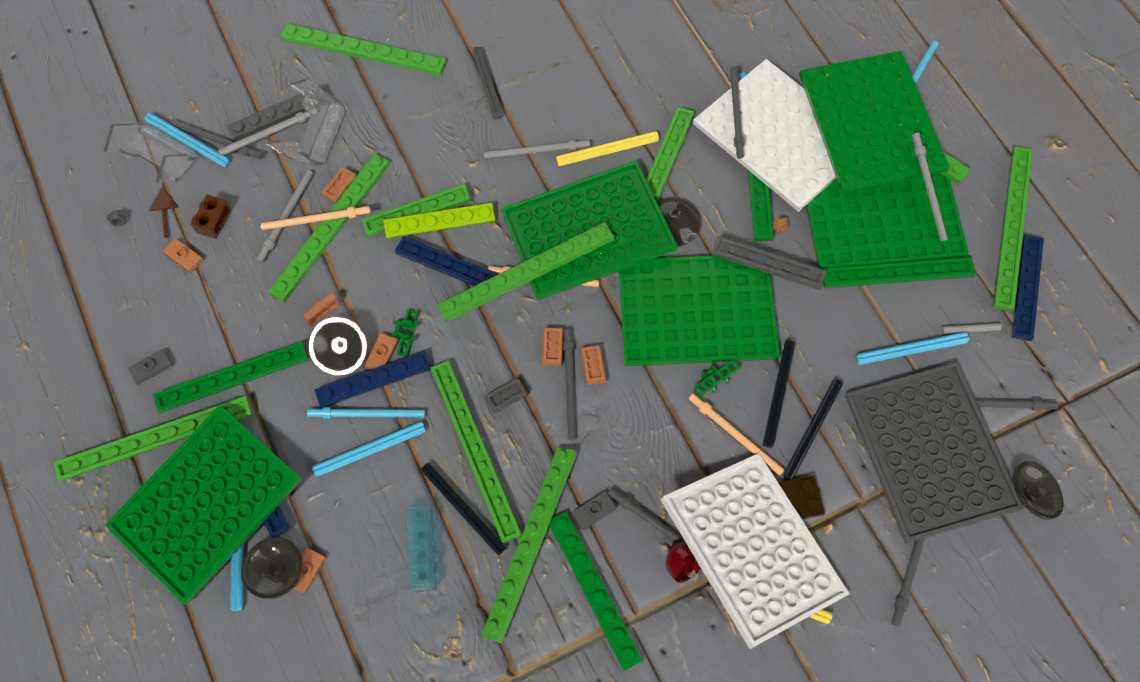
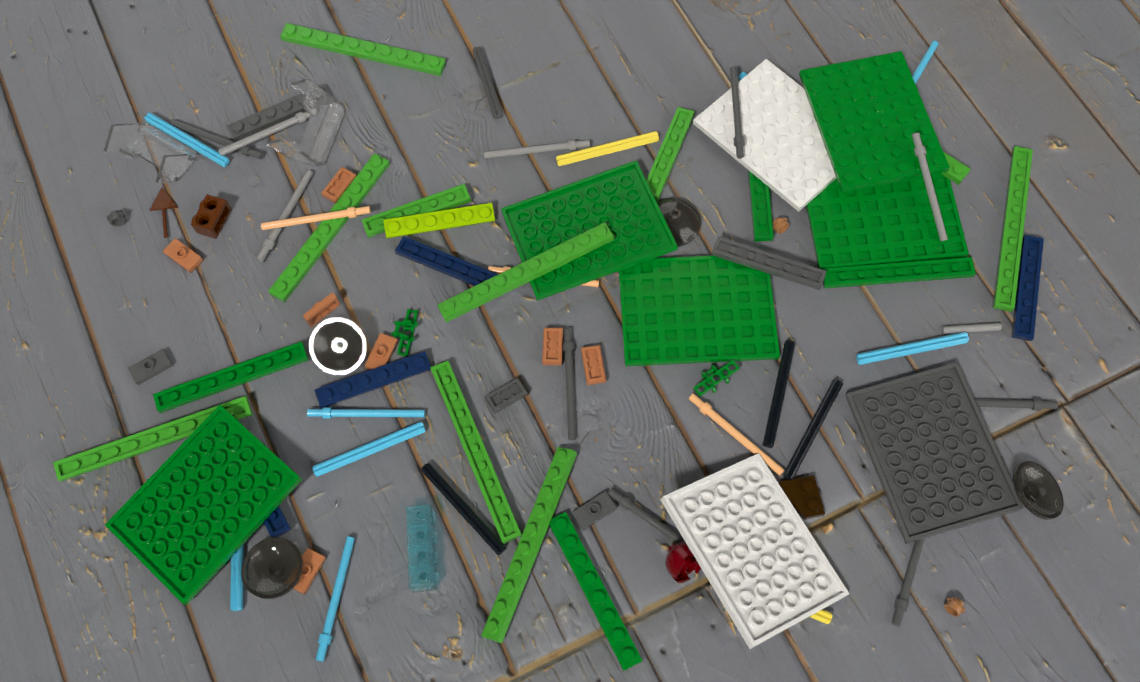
none -> medium azure bar [315,536,355,662]
none -> medium nougat plate [944,597,965,617]

